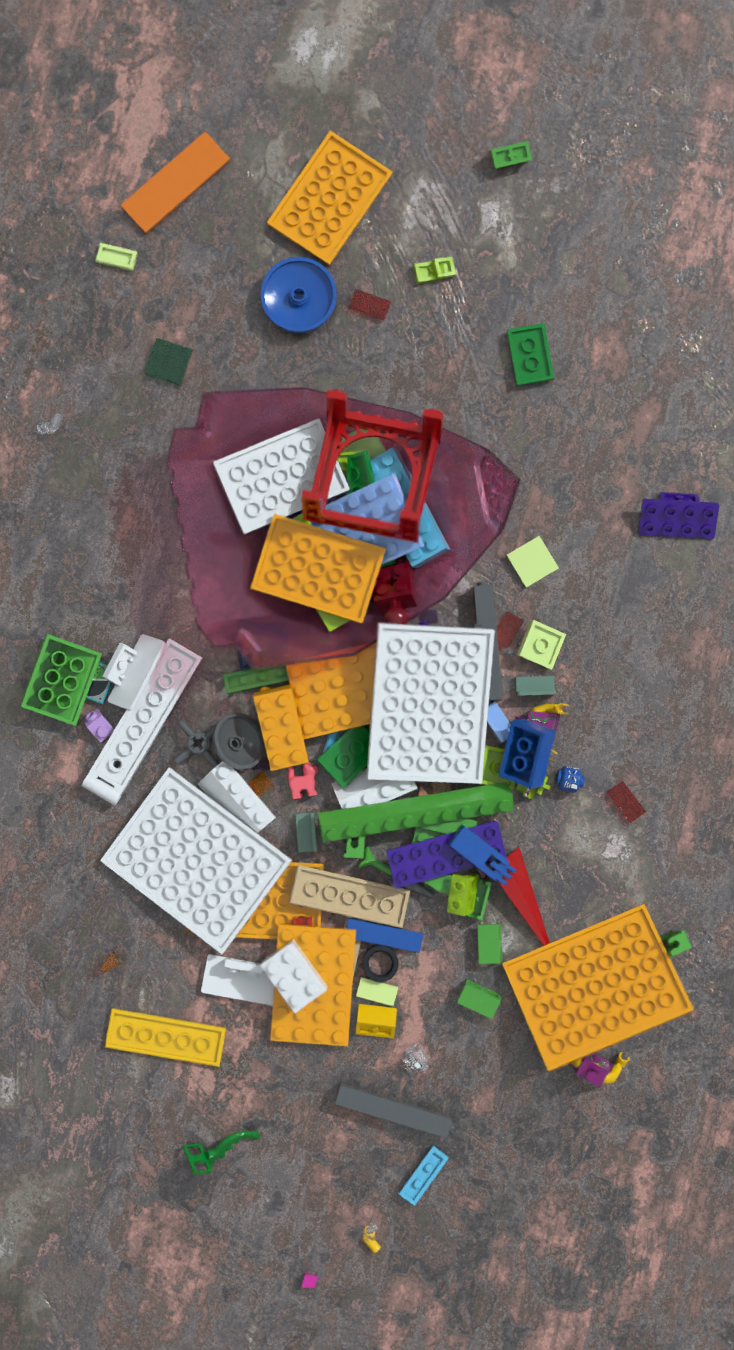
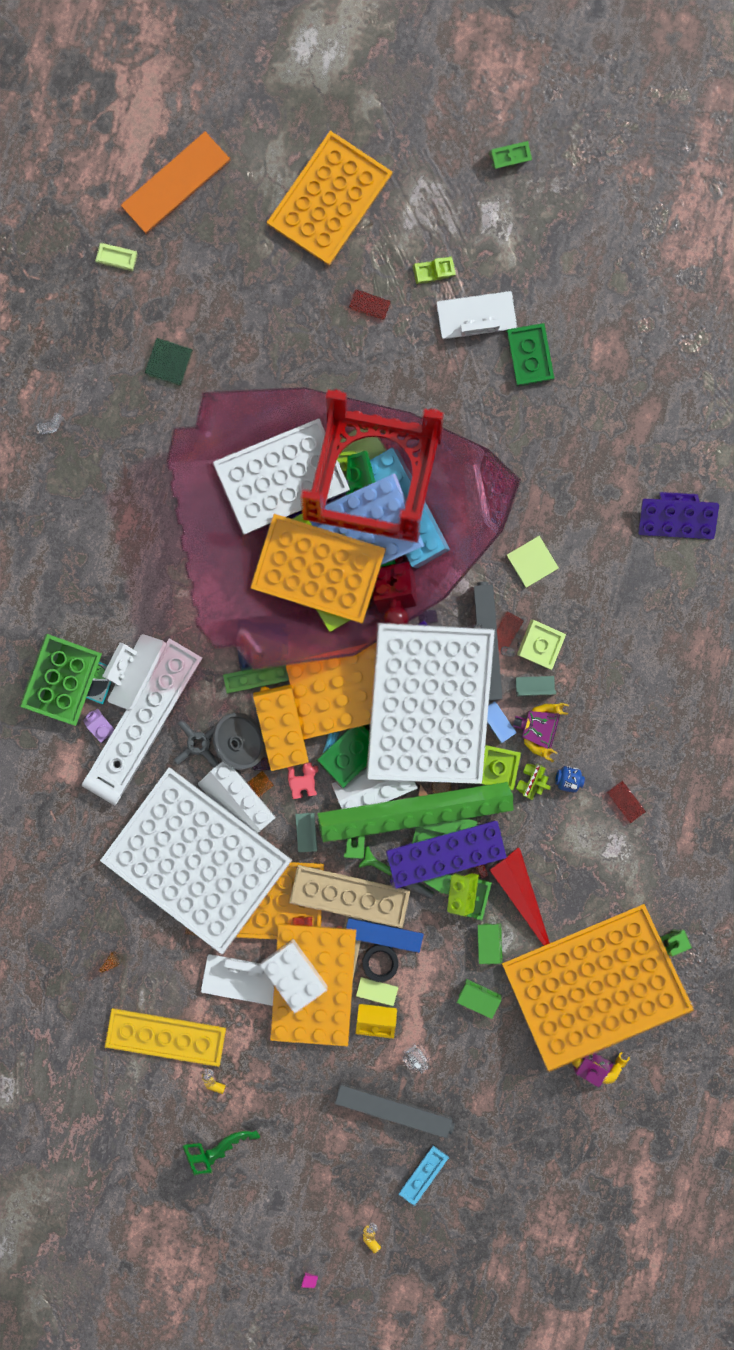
blue dish [261,257,337,333] -> none
blue hinge [447,825,517,886] -> none
blue brick [499,719,556,789] -> none
none -> arm [202,1069,226,1095]
none -> white bracket [437,291,517,339]

